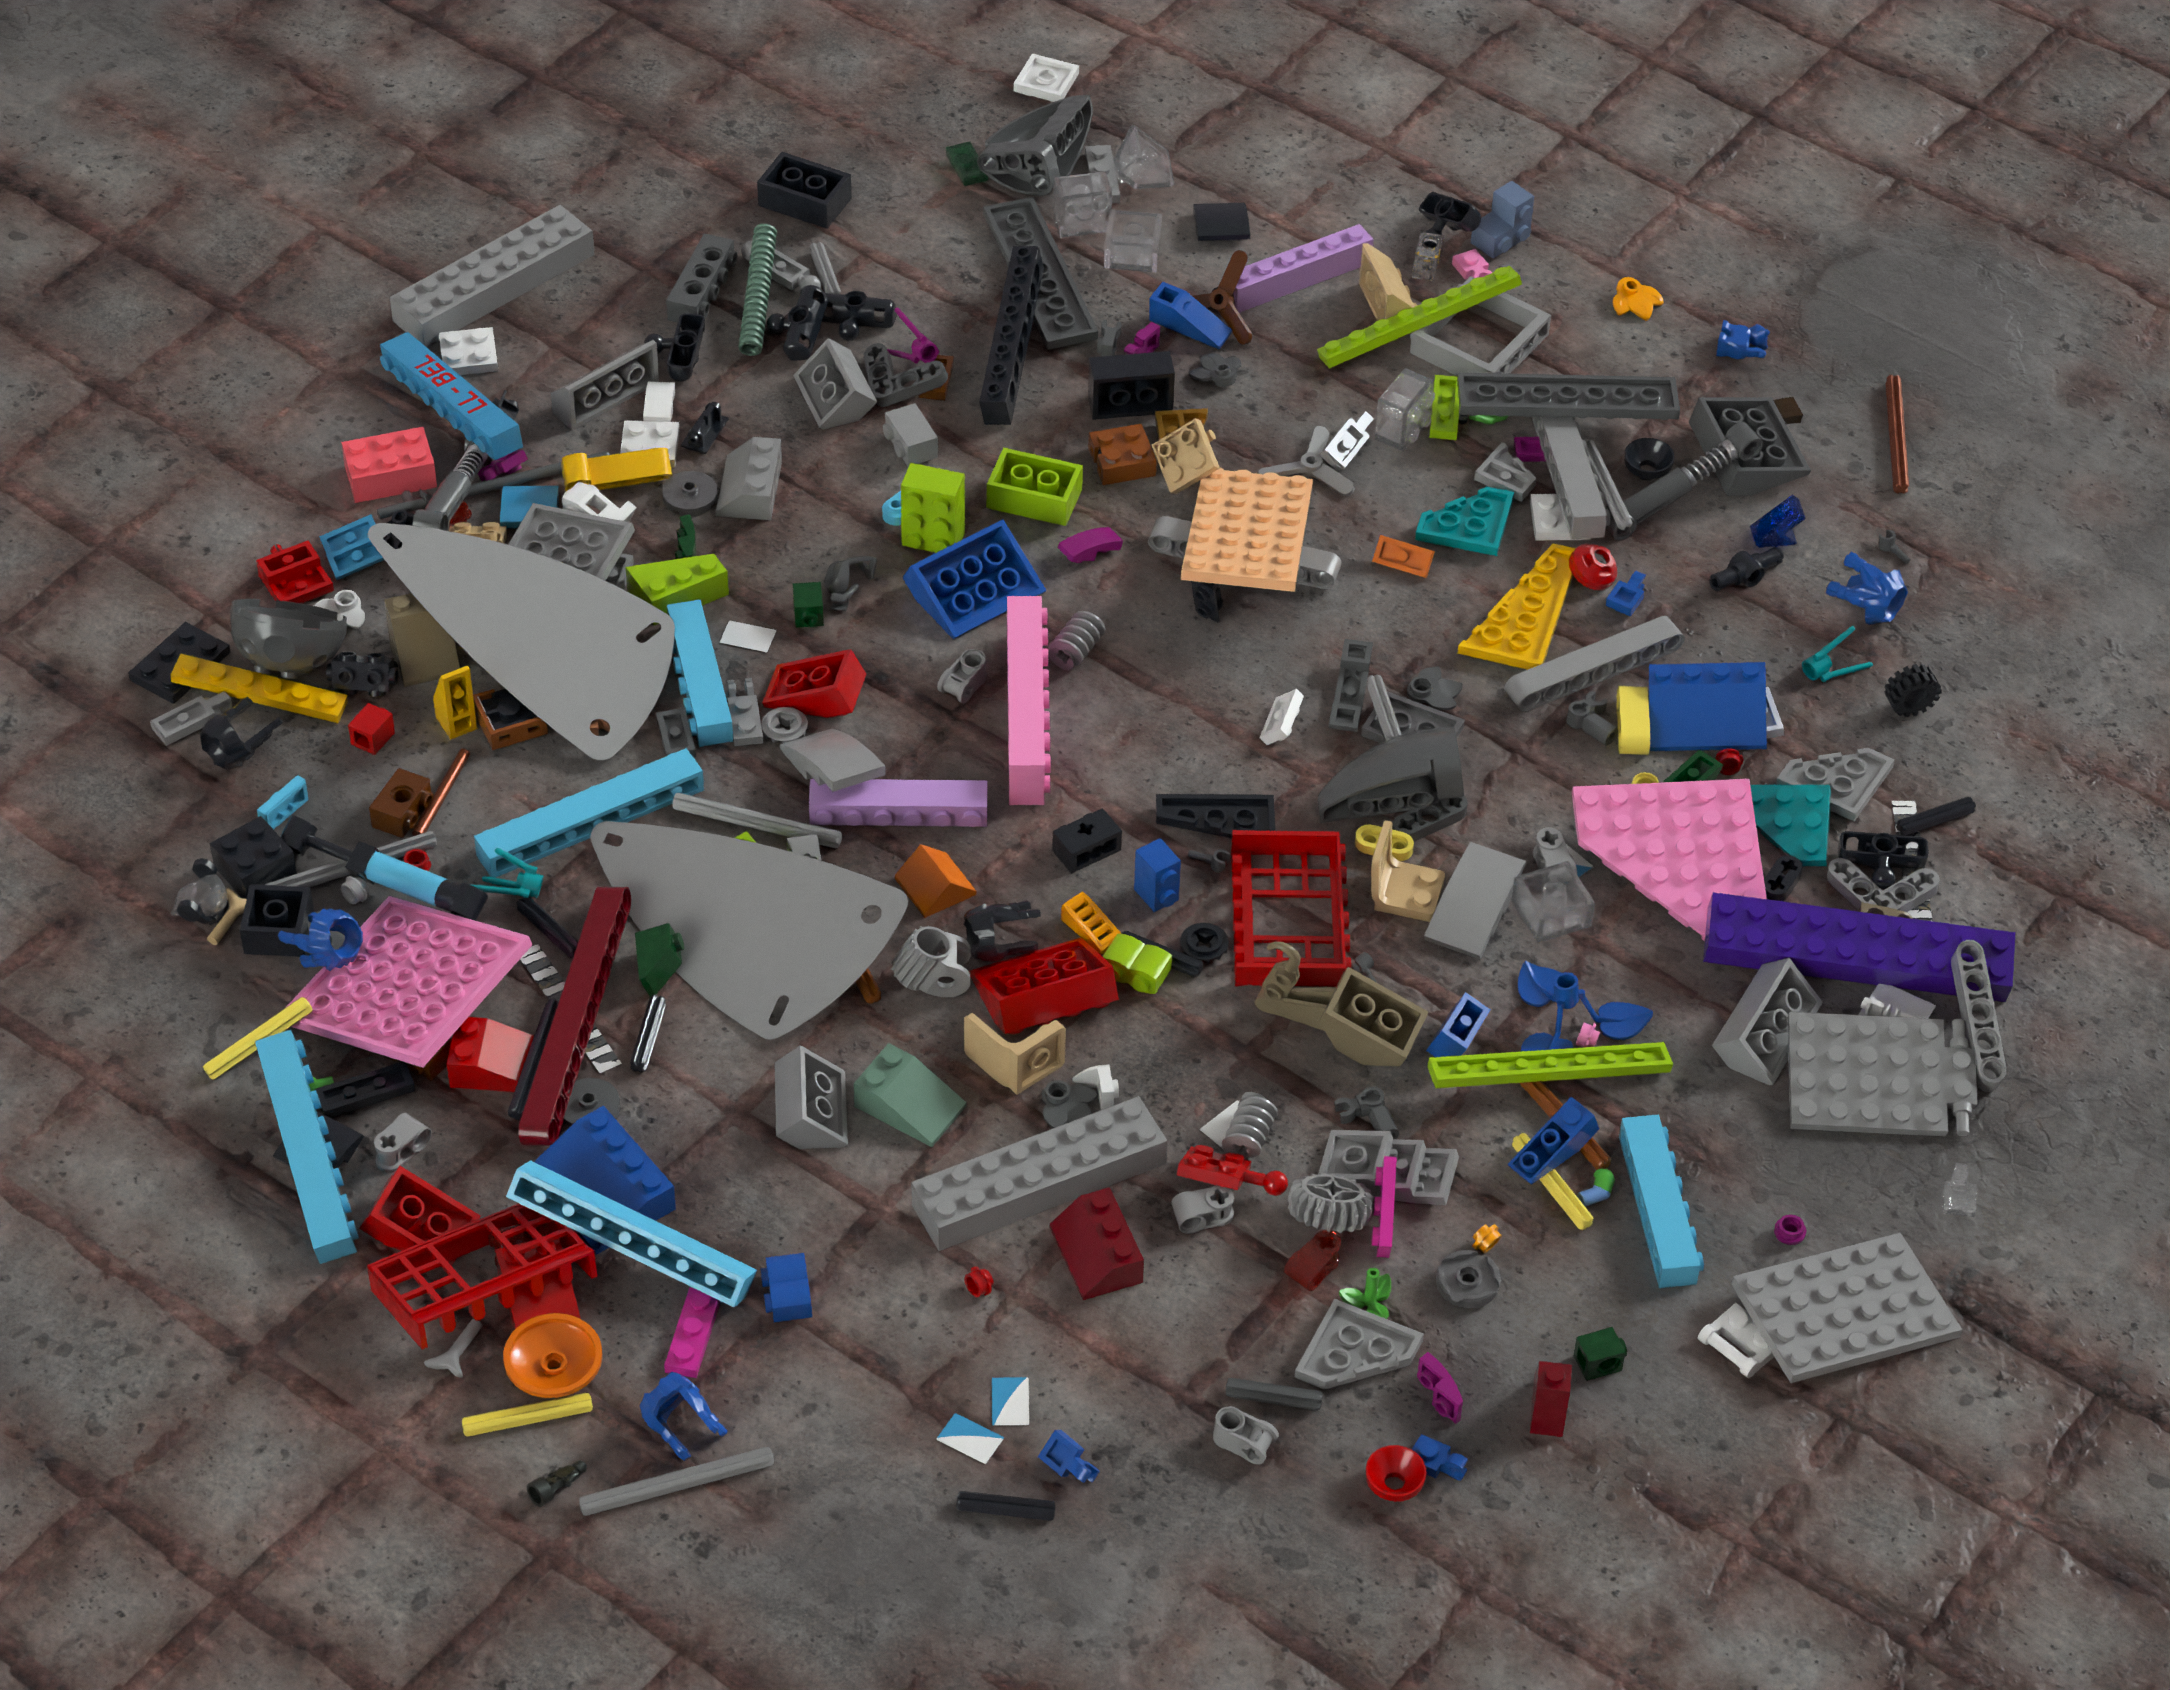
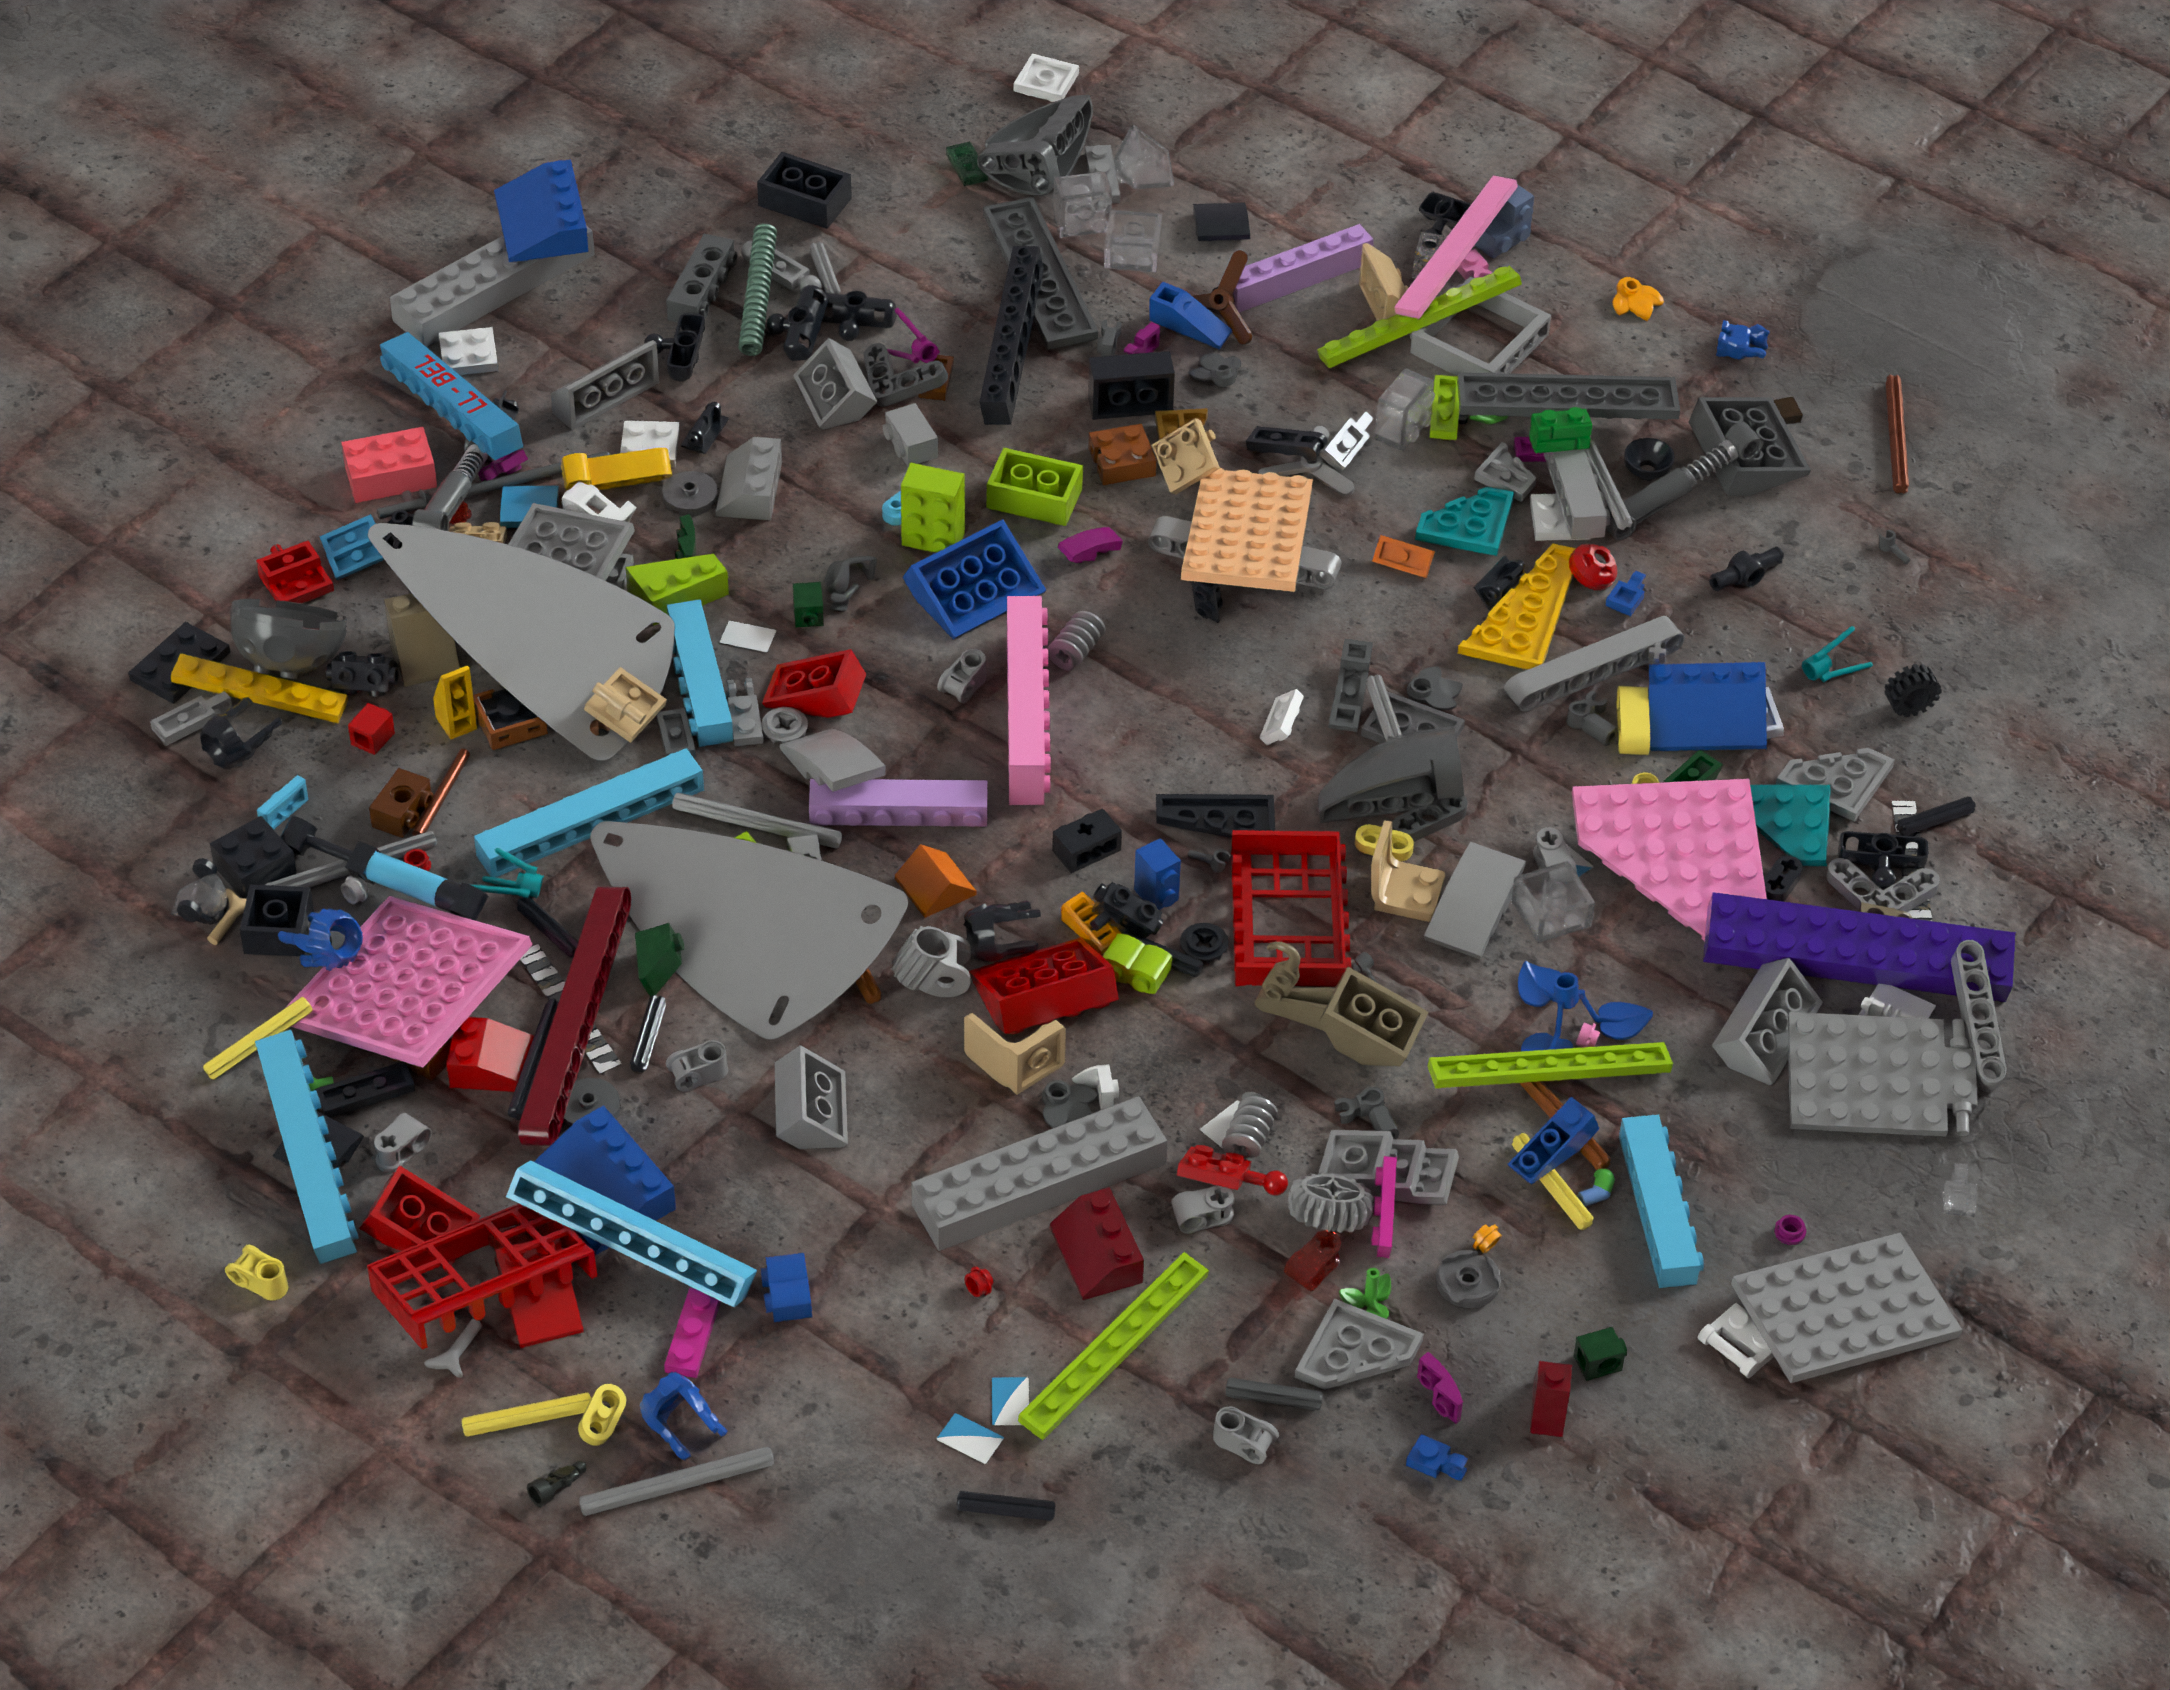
white plate [314,590,365,629] -> none
orange dish [503,1313,602,1398] -> none
white slope [643,382,675,422] -> none
sand green slope [854,1043,967,1147] -> none
blue plate [1038,1430,1100,1483] -> none
red piece [1365,1445,1427,1502] -> none
blue brick [1426,992,1491,1057] -> none
red plate [1715,749,1744,775] -> none
clear blue slope [1750,494,1806,548] -> none
blue piece [1826,552,1908,625] -> none
none -> light yellow piece [225,1244,288,1300]
none -> blue slope [494,159,589,263]
none -> light yellow plate [578,1384,626,1446]
none -> tan plate [584,667,667,743]
none -> light grey piece [666,1040,728,1092]
none -> lime plate [1018,1252,1209,1441]
none -> black brick [1090,882,1163,938]
none -> black plate [1246,426,1327,461]
none -> bright pink tile [1394,176,1518,319]
none -> black hinge [1473,555,1525,610]
none -> green brick [1529,407,1592,453]
none -> light grey axle [1649,642,1666,664]

